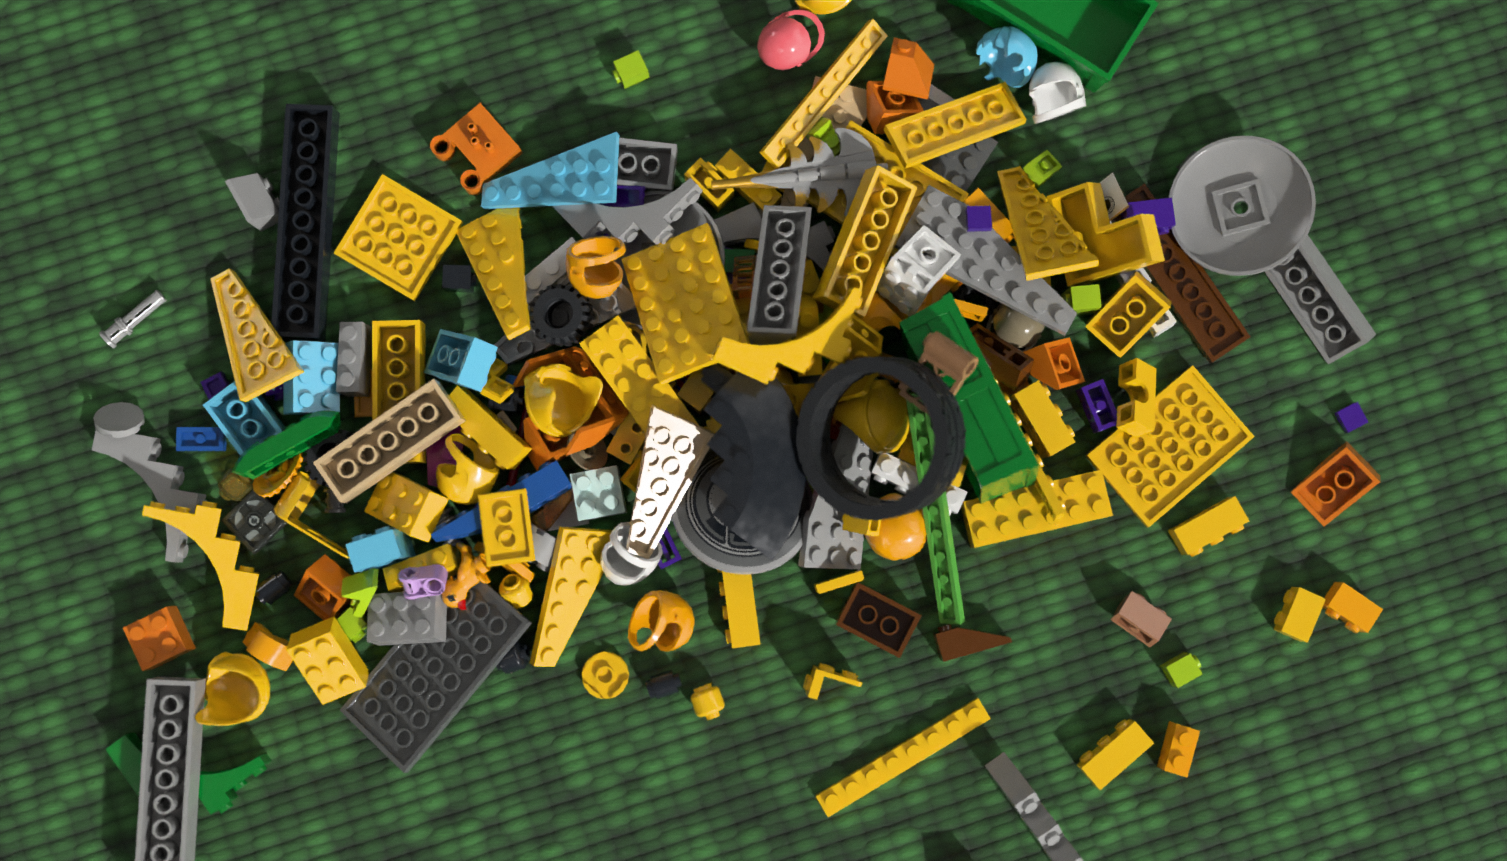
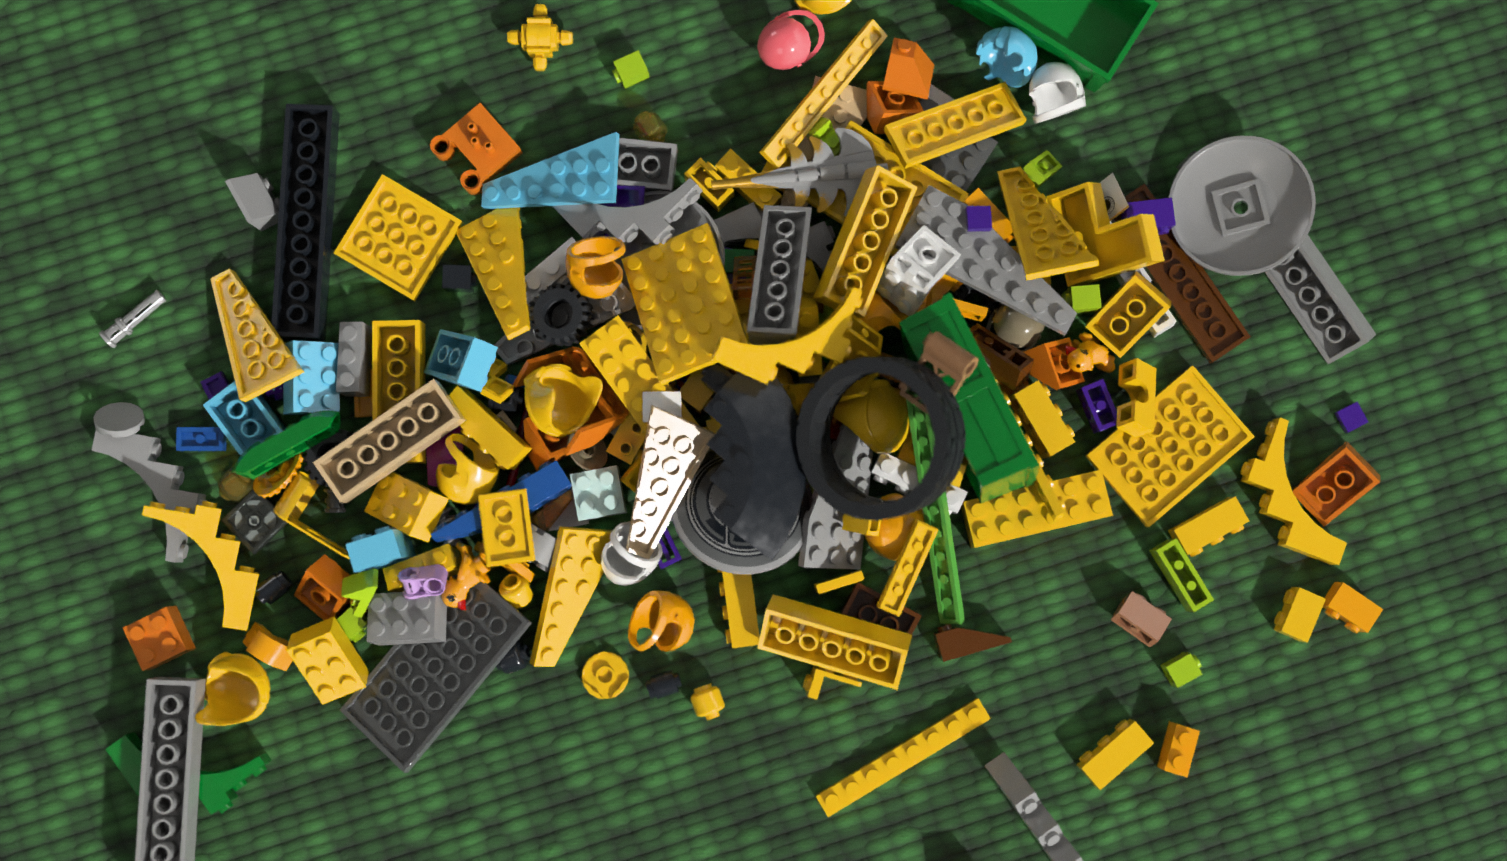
none -> yellow piece [507,4,573,71]
none -> clear yellow head [633,111,667,143]
none -> white sticker [642,391,681,422]
none -> yellow brick [758,594,912,690]
none -> yellow tile [876,519,939,617]
none -> light orange animal [1065,332,1115,373]
none -> lime brick [1149,538,1214,612]
none -> yellow arch [1240,418,1347,565]

